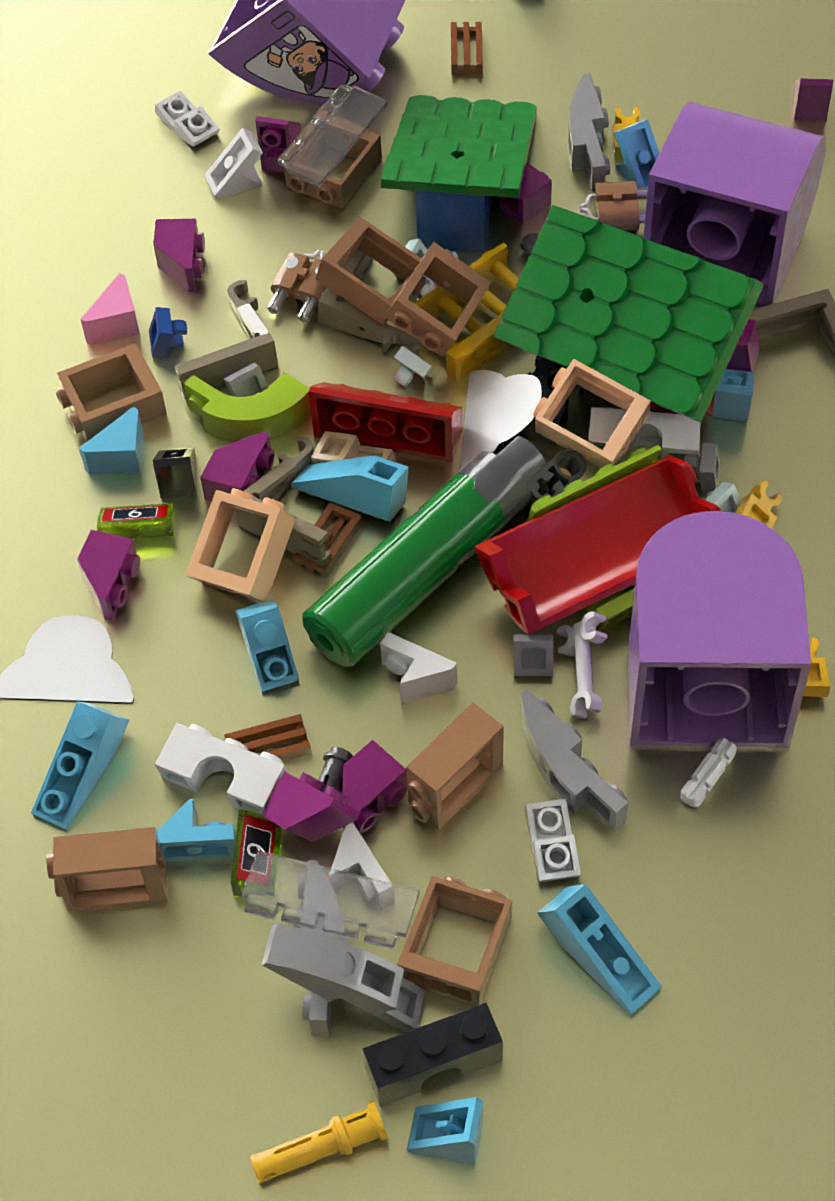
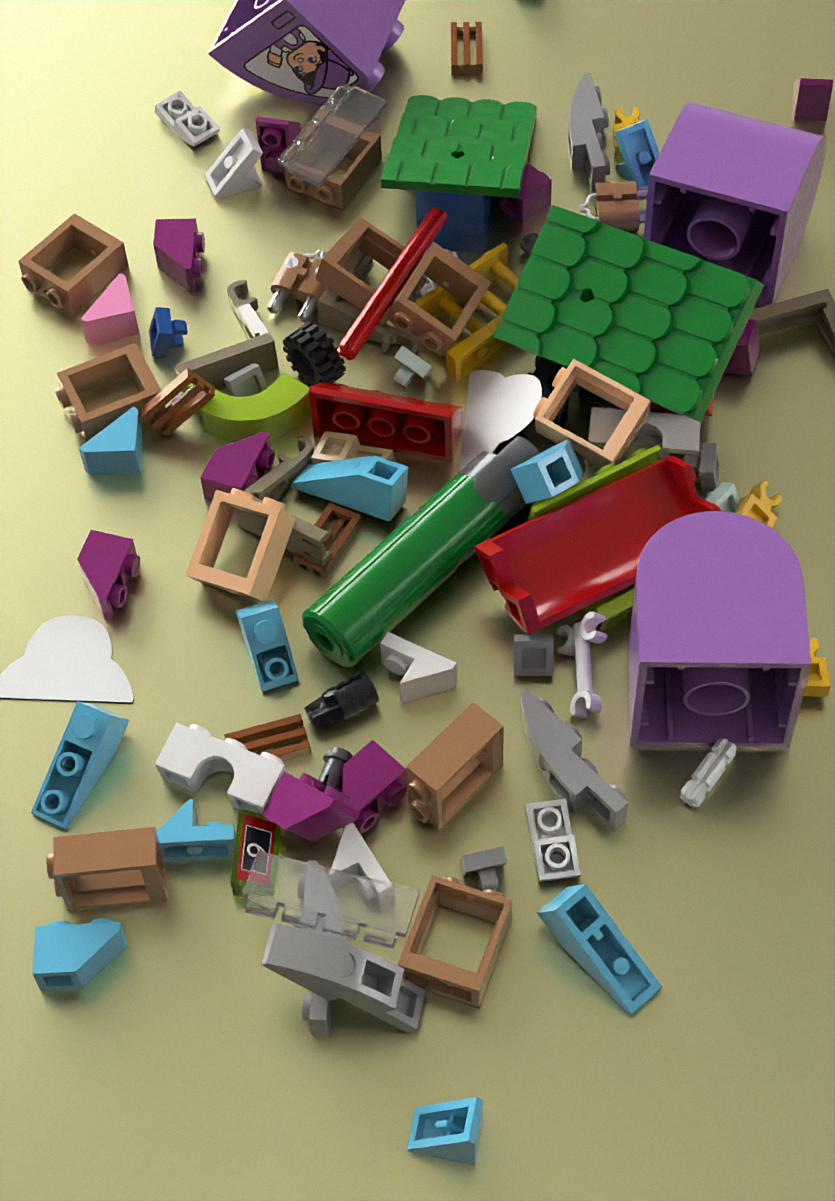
clear neon green slope [96,503,174,539] -> none
black slope [153,447,197,498] -> none
yellow pin [250,1101,388,1184] -> none
black arch [362,1002,503,1107] -> none
medium azure slope [712,369,754,422] -> none
none -> medium nougat window [18,213,129,315]
none -> medium azure slope [33,918,127,991]
none -> dark orange tile [140,368,215,437]
none -> black tyre [283,322,346,388]
none -> black hinge [304,671,379,729]
none -> red axle [337,207,447,360]
none -> light grey tile [460,846,507,891]
none -> medium azure slope [511,439,584,504]

